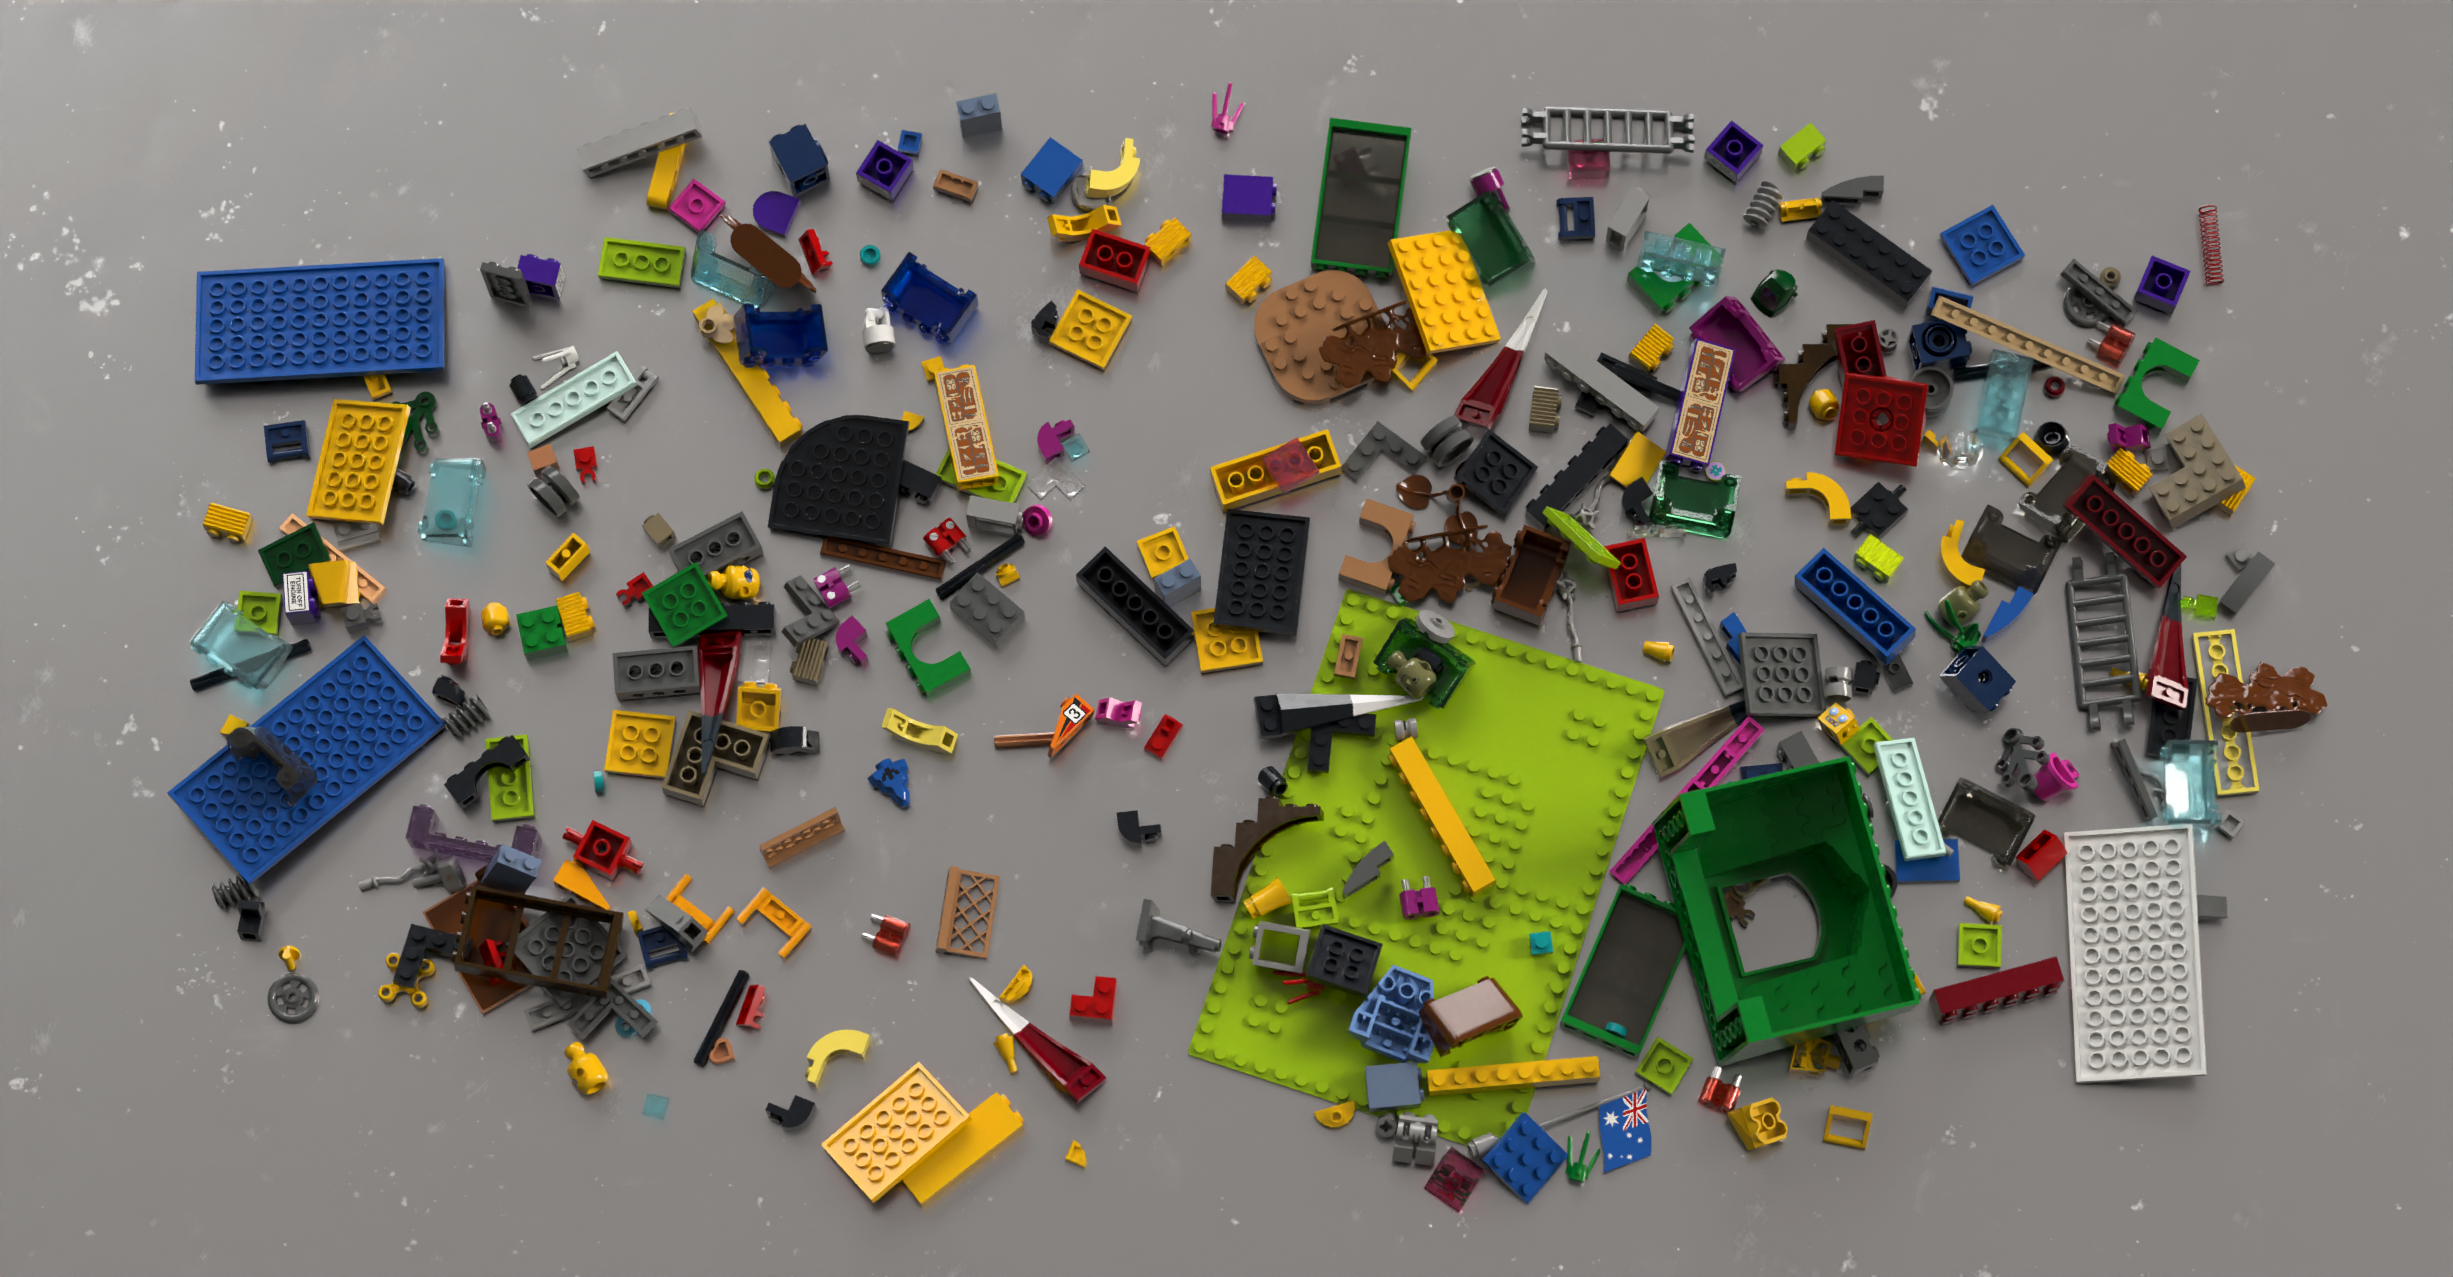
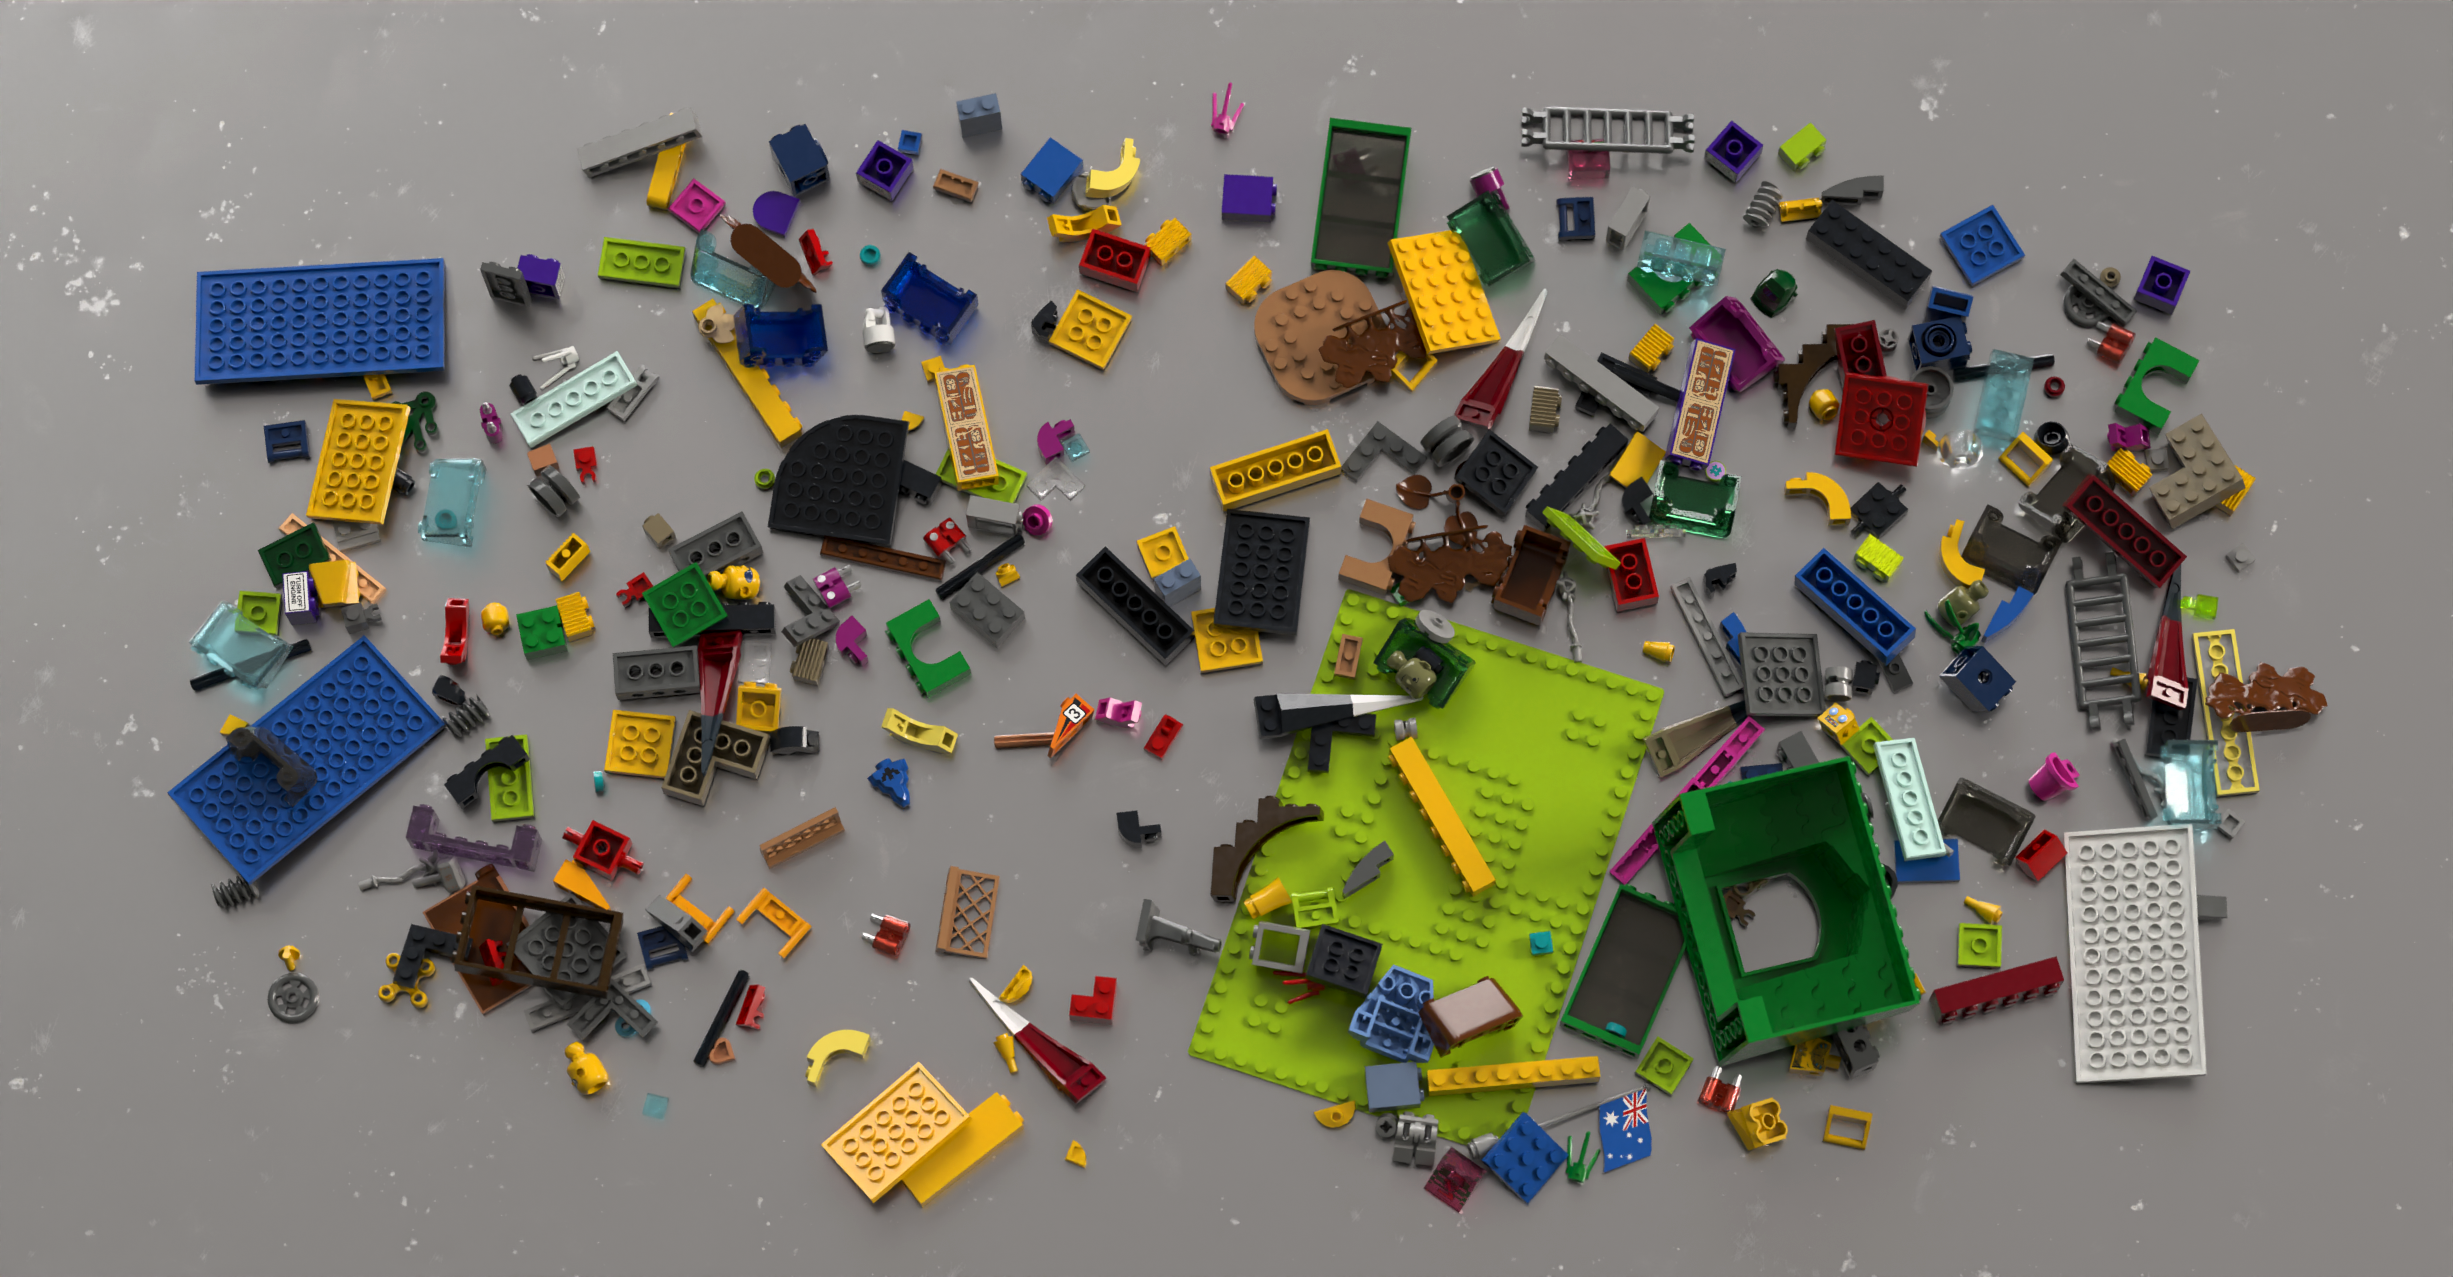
yellow brick [203,503,253,542] -> none
black brick [237,898,265,941] -> none
sand blue brick [481,844,542,894] -> none
yellow tile [627,910,643,936] -> none
black brick [765,1095,816,1132] -> none
black brick [1258,766,1288,796] -> none
clear pink plate [1262,437,1319,494] -> none
magenta piece [1399,876,1440,920] -> none
tan plate [1931,296,2125,394] -> none
dark grey plant [1996,728,2050,791] -> none
red piece [2198,205,2224,285] -> none
dark grey slope [2219,551,2275,614] -> none

